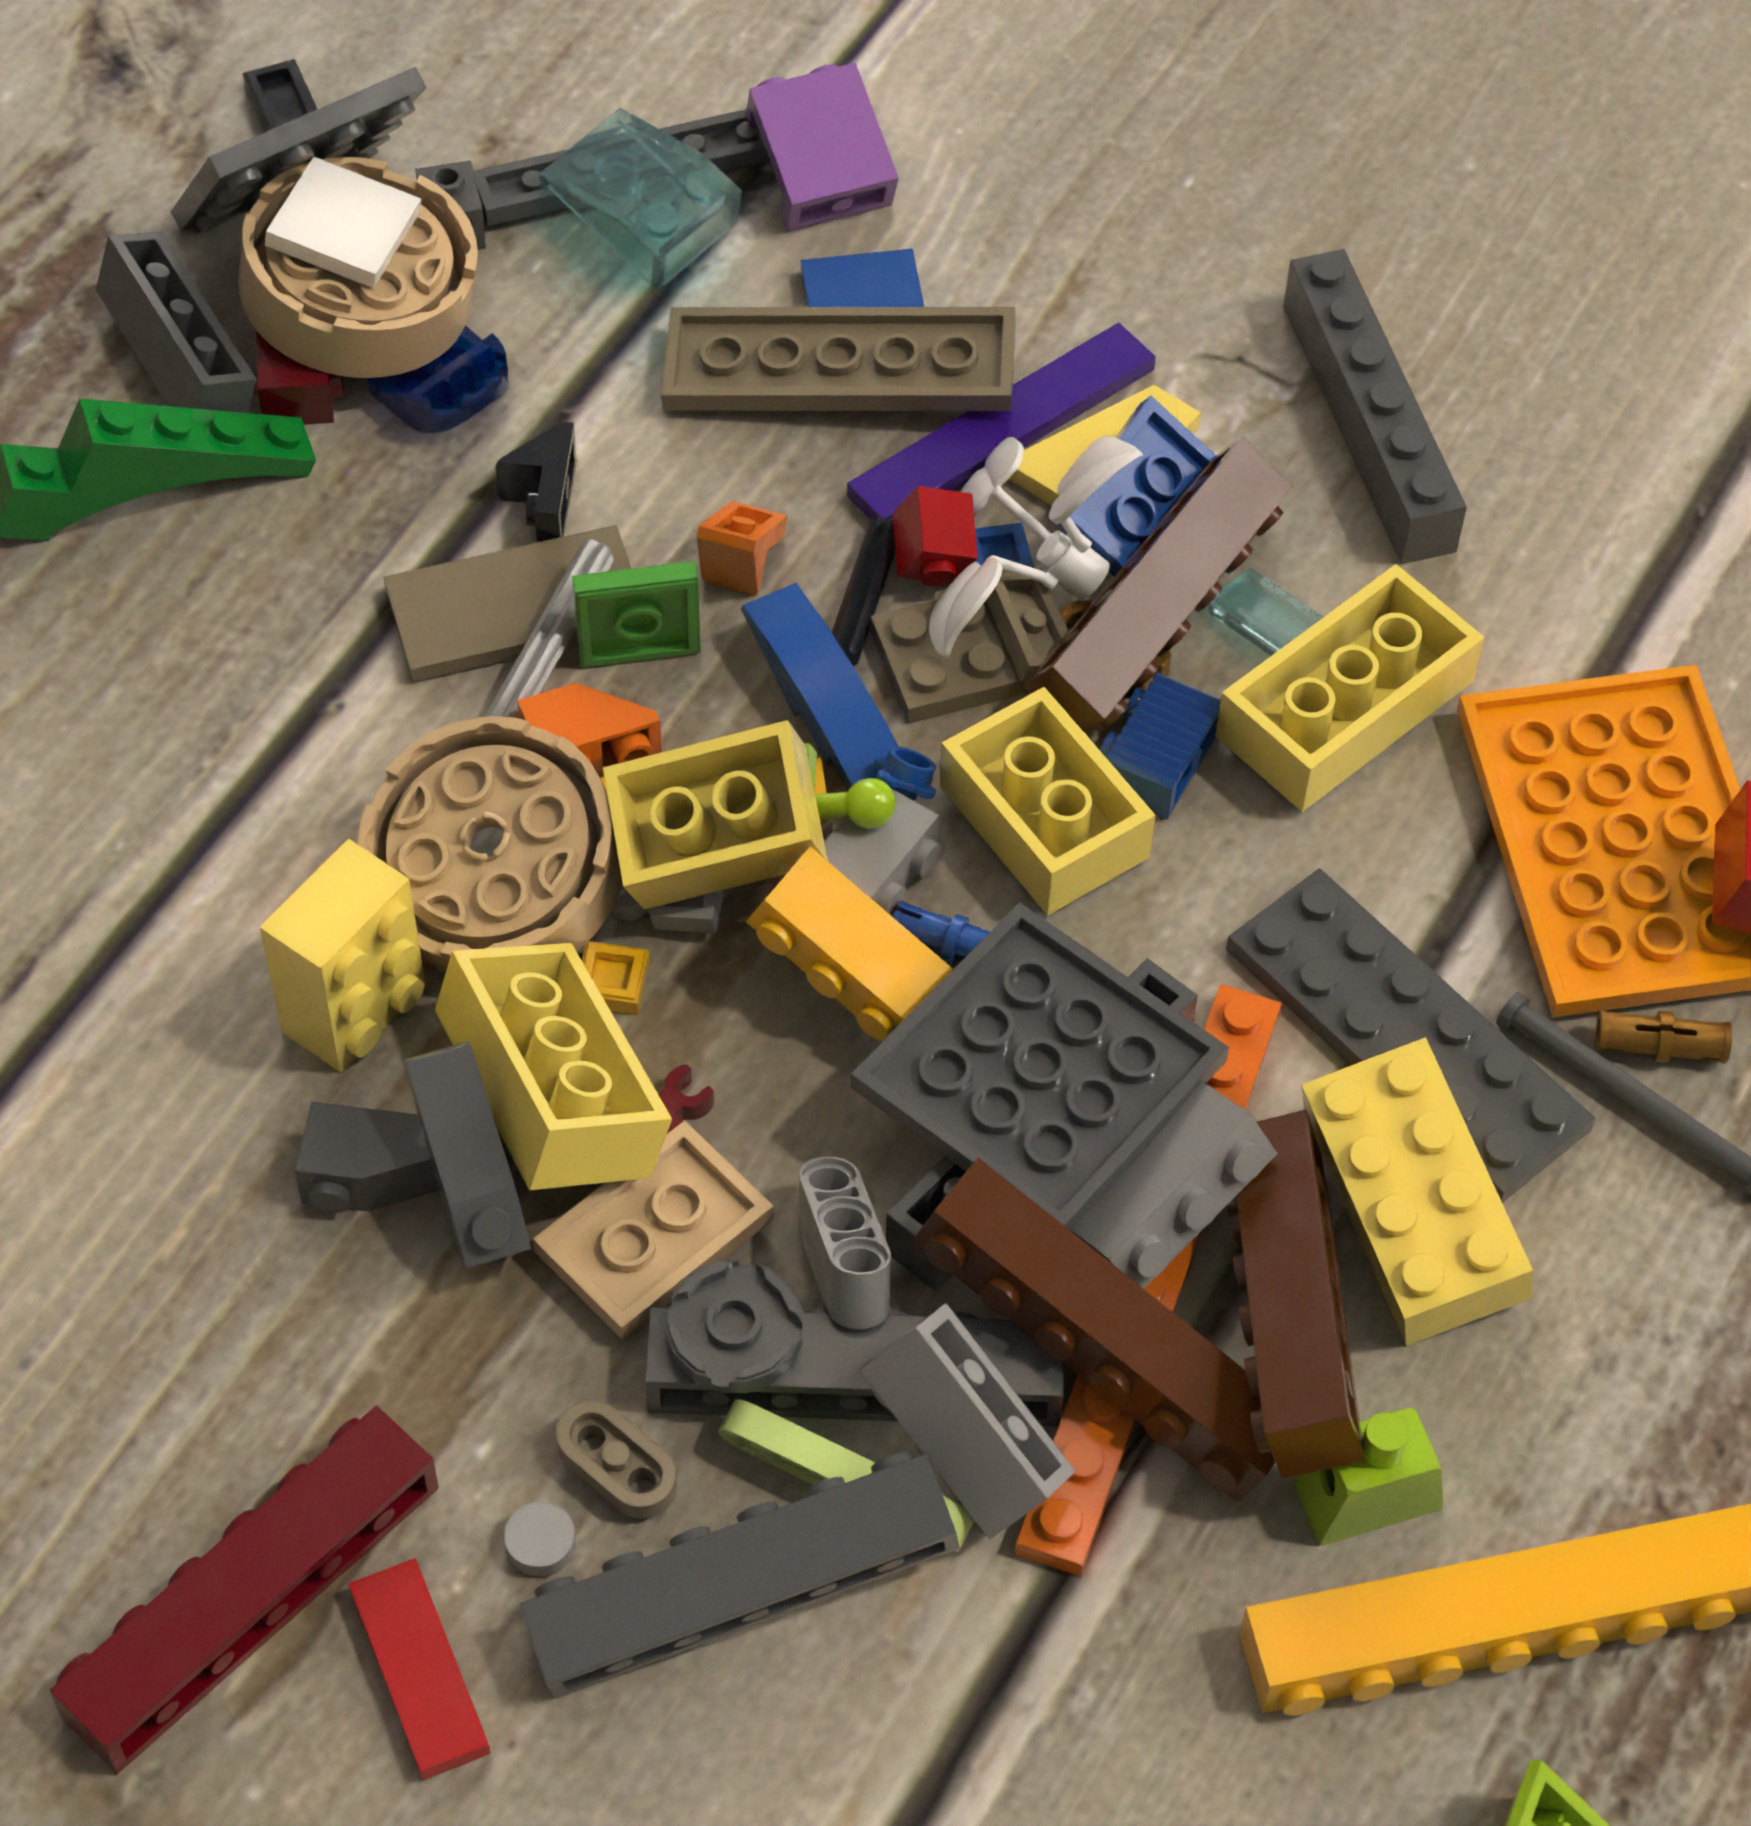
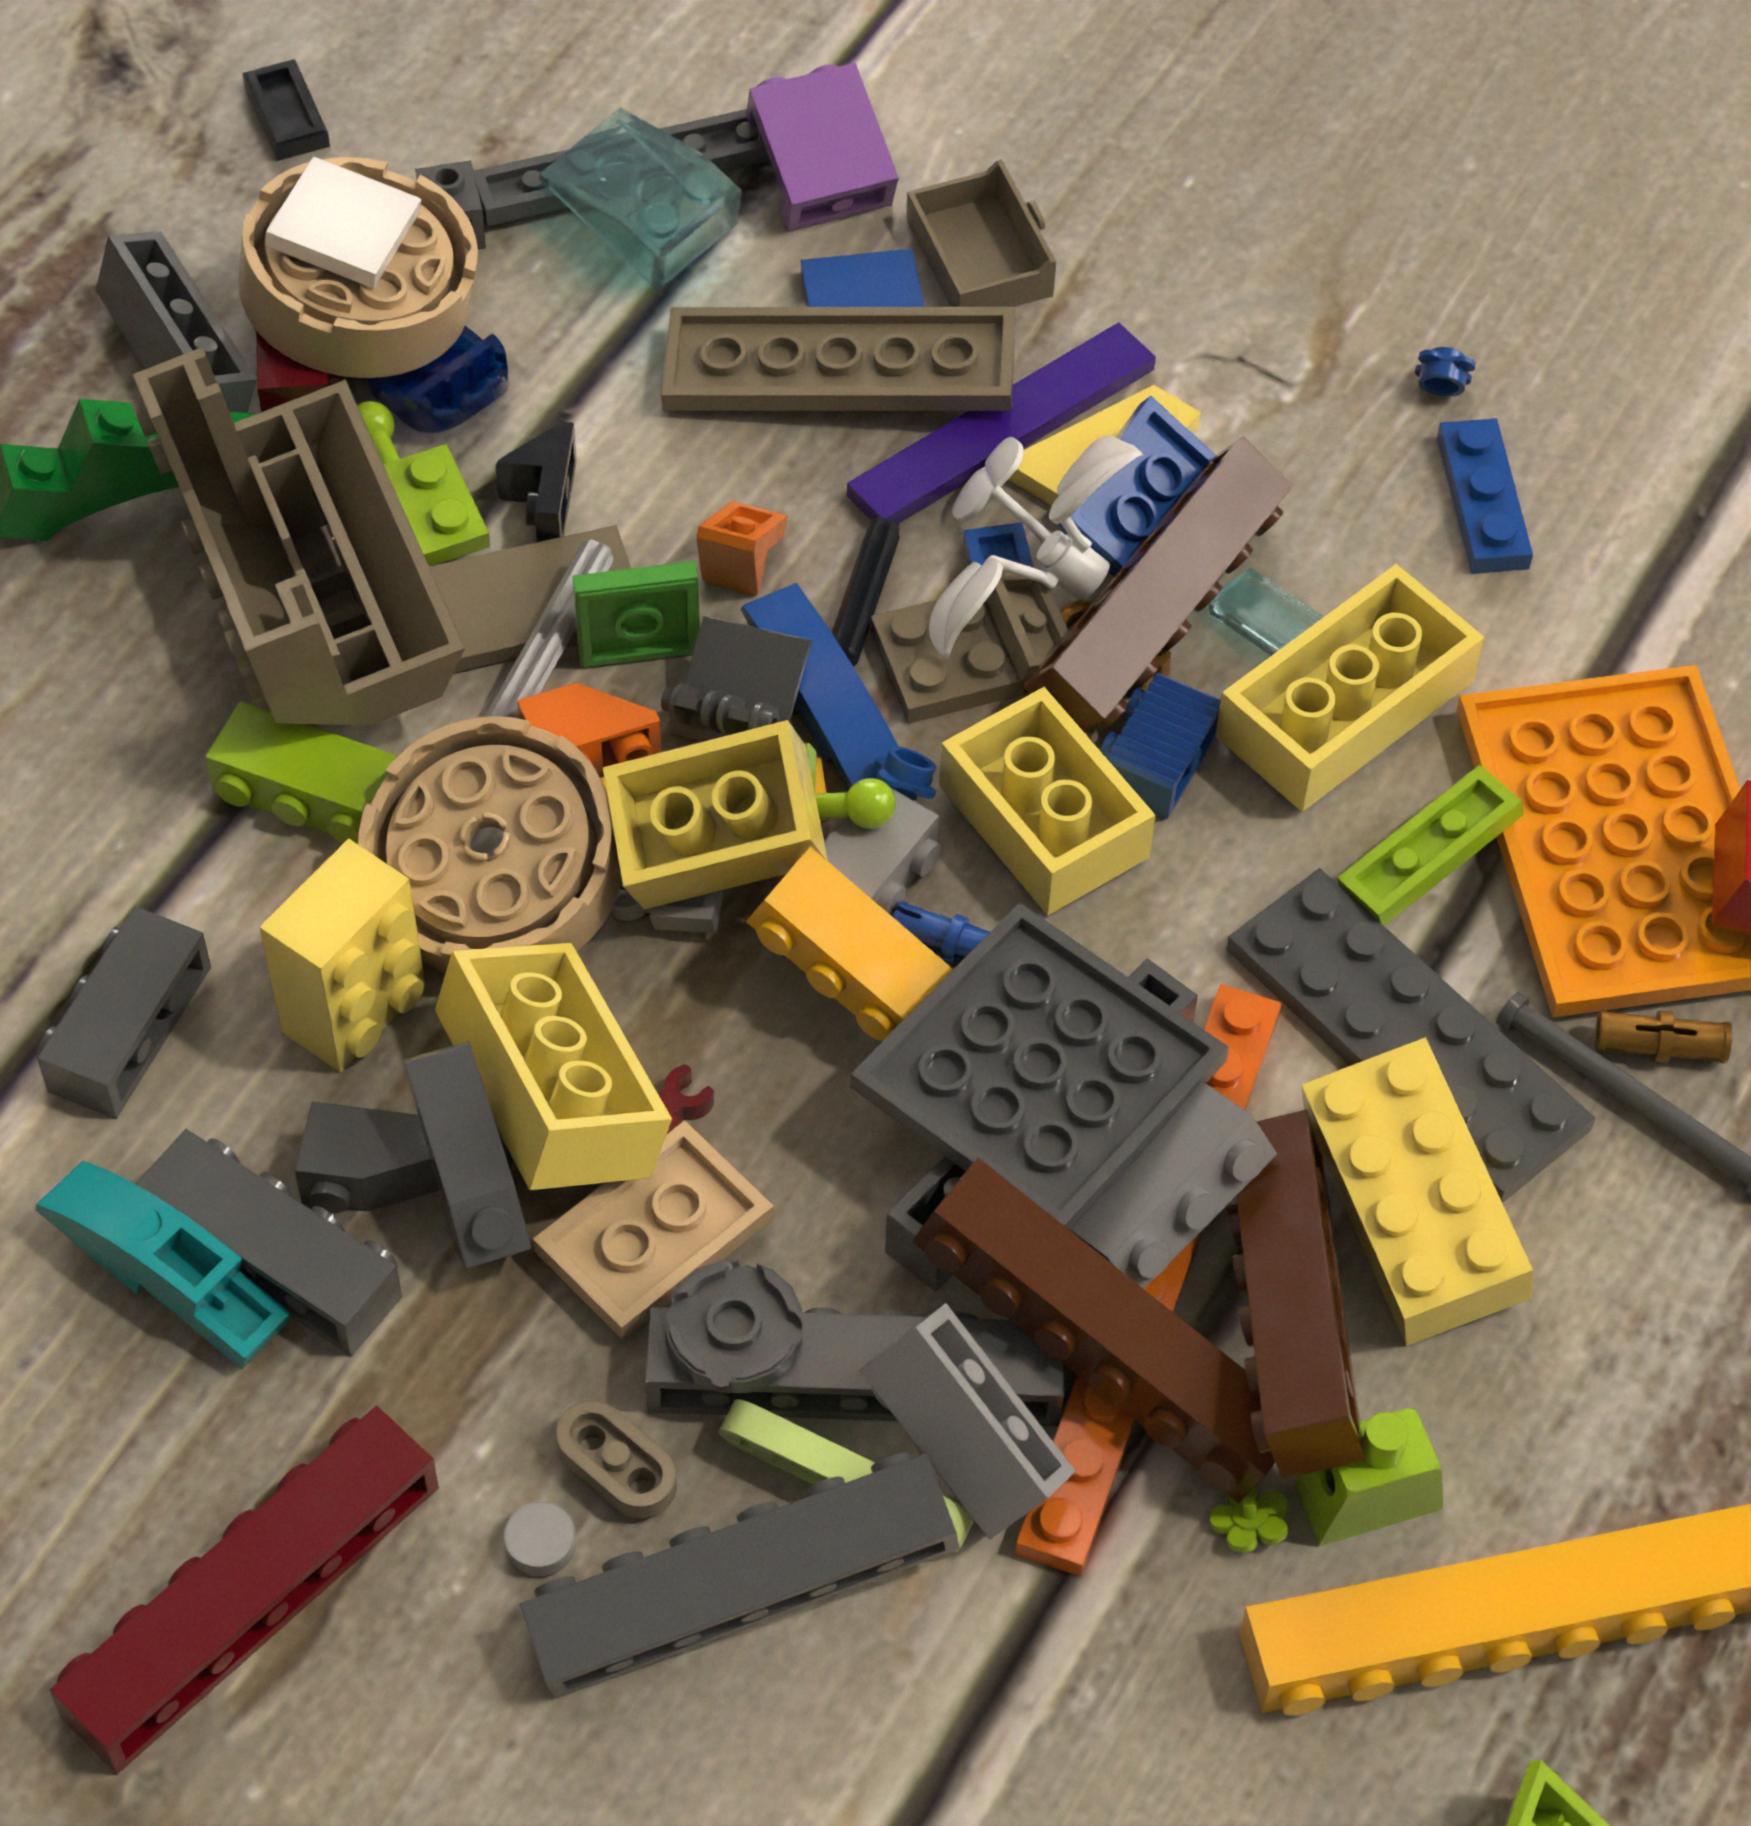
dark grey plate [170,67,426,232] -> none
red tile [348,1558,491,1781] -> none
yellow tile [582,941,650,1015] -> none
light grey beam [798,1157,891,1329] -> none
red brick [893,486,978,587] -> none
dark grey brick [1283,249,1467,564] -> none
none -> teal slope [35,1161,291,1370]
none -> dark grey brick [37,906,211,1119]
none -> dark tan wedge [131,347,465,726]
none -> dark grey brick [135,1129,402,1357]
none -> lime brick [205,701,398,844]
none -> lime plate [357,401,490,566]
none -> dark grey hinge [661,616,812,742]
none -> dark tan container [906,159,1056,307]
none -> lime plant [1209,1488,1289,1553]
none -> lime plate [1337,764,1524,926]
none -> blue plate [1415,347,1476,397]
none -> blue plate [1437,418,1533,574]

